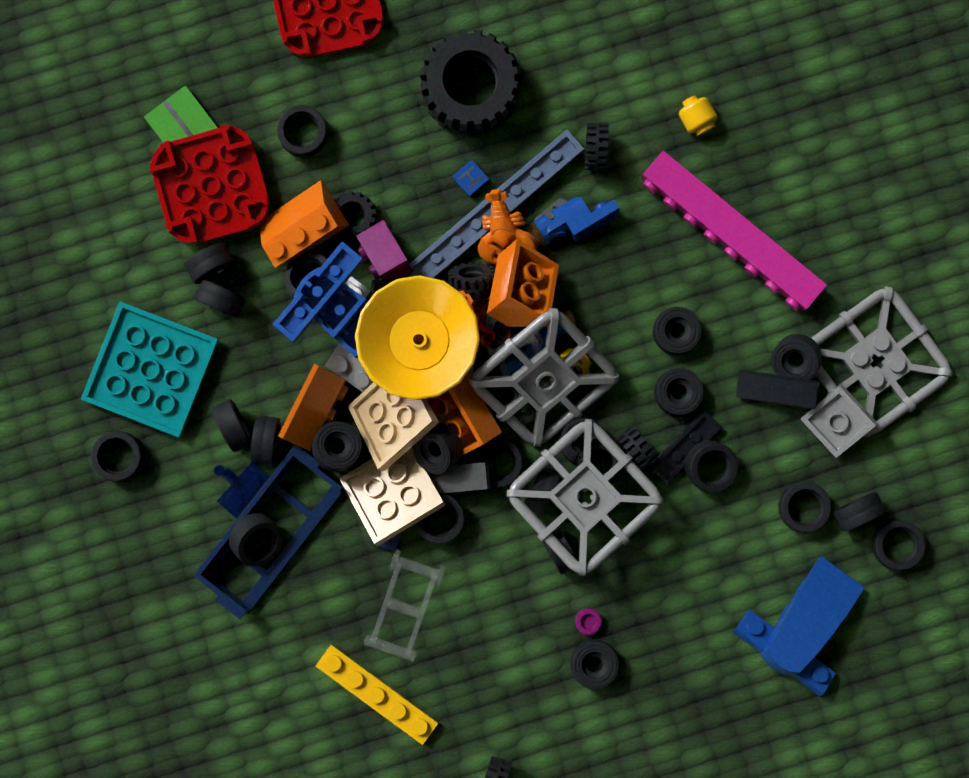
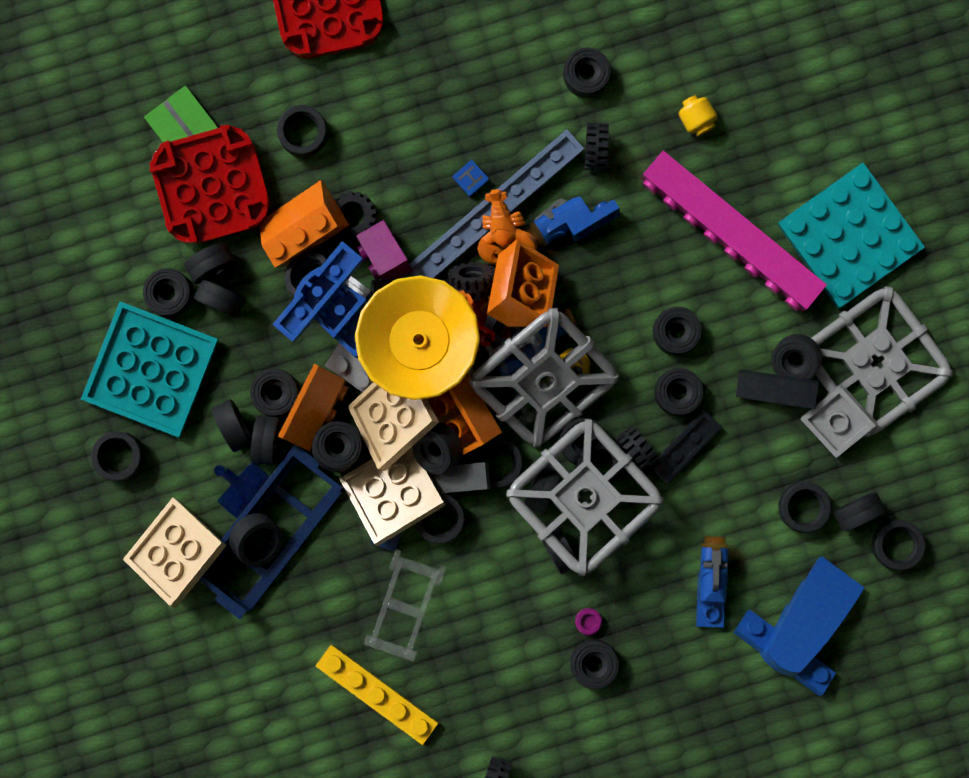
black tyre [420,29,521,136] -> none
black tyre [685,440,738,493] -> none
none -> tan plate [123,497,227,609]
none -> black tyre [143,268,193,317]
none -> black tyre [250,369,300,417]
none -> black tyre [563,47,611,98]
none -> blue plate [696,536,729,628]
none -> teal plate [777,163,925,309]

